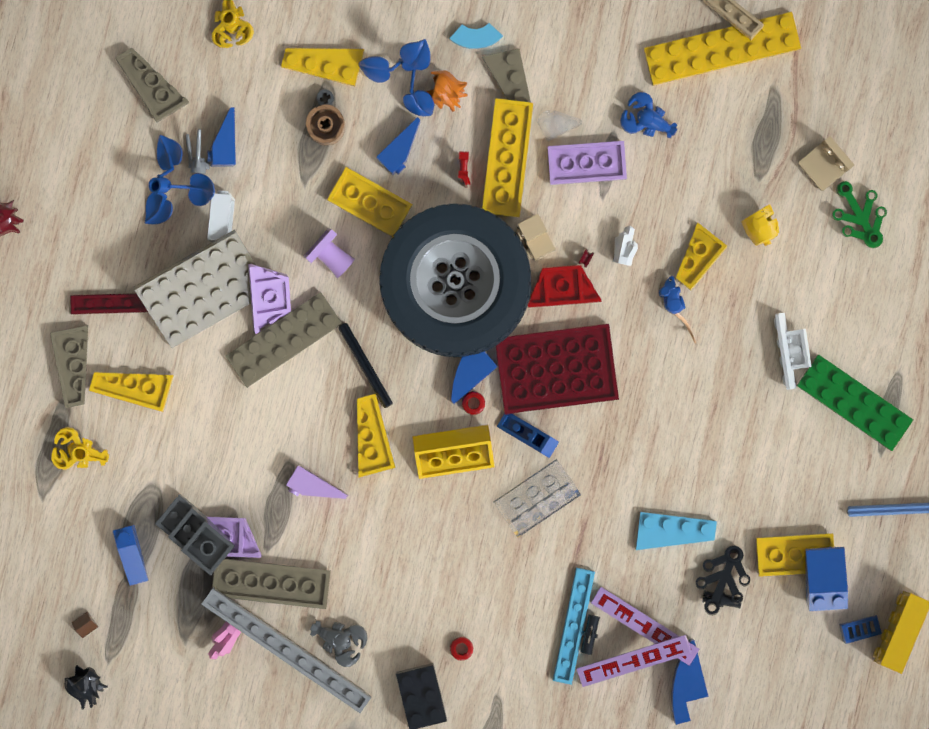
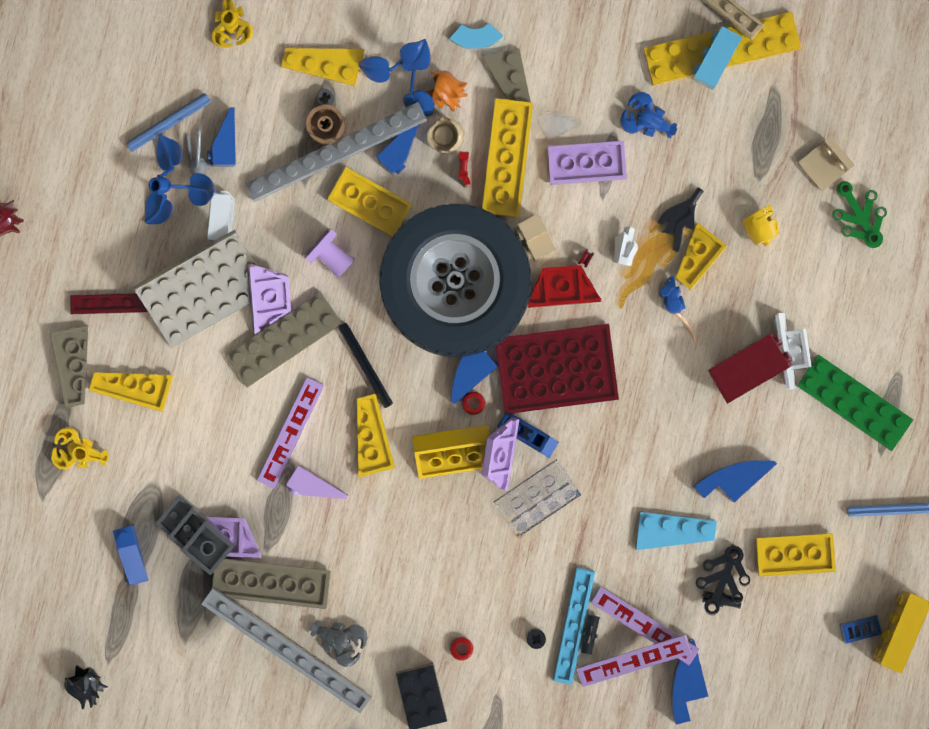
reddish brown slope [72,611,99,638] -> none
dark tan wing [116,48,189,122] -> none
bright pink rock [208,622,241,660] -> none
blue slope [805,547,848,611] -> none
none -> medium blue axle [126,93,211,152]
none -> light grey plate [246,102,427,202]
none -> lavender tile [257,377,325,489]
none -> tan piece [426,118,464,153]
none -> lavender wing [482,417,519,491]
none -> black wheel [526,629,546,649]
none -> piece [620,187,704,309]
none -> medium azure brick [692,26,742,90]
none -> blue slope [692,460,777,503]
none -> dark red slope [708,332,793,404]

